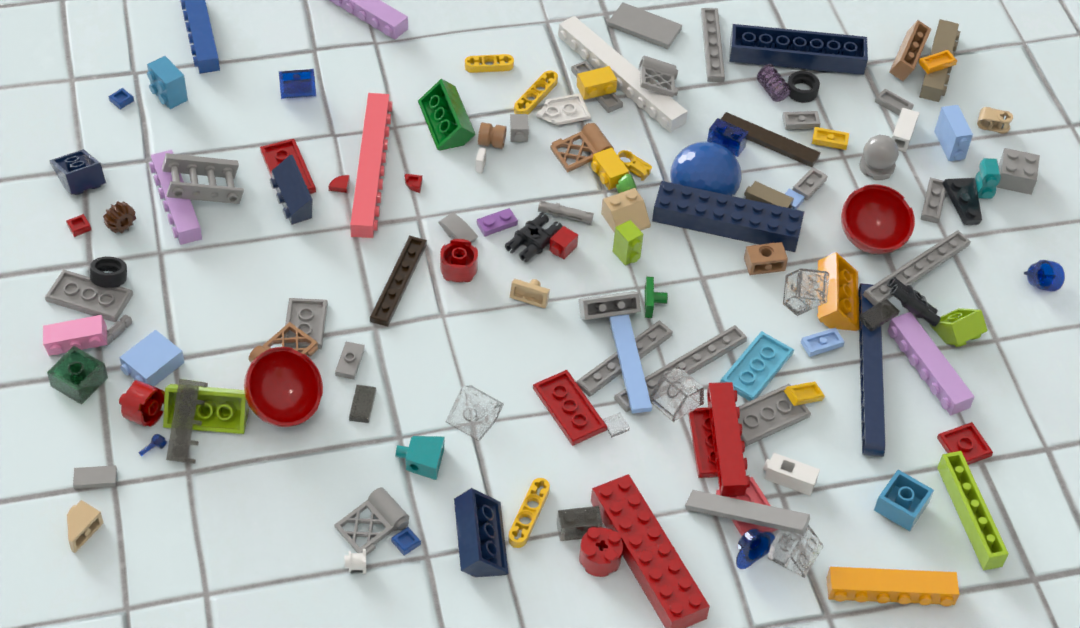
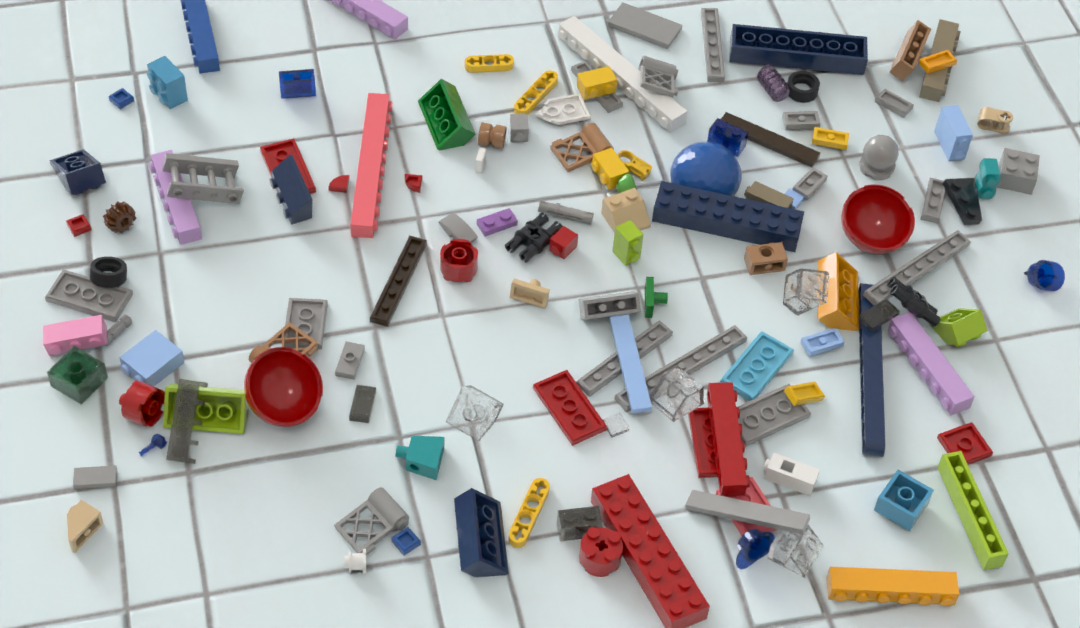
white brick [892,108,919,152] -> none

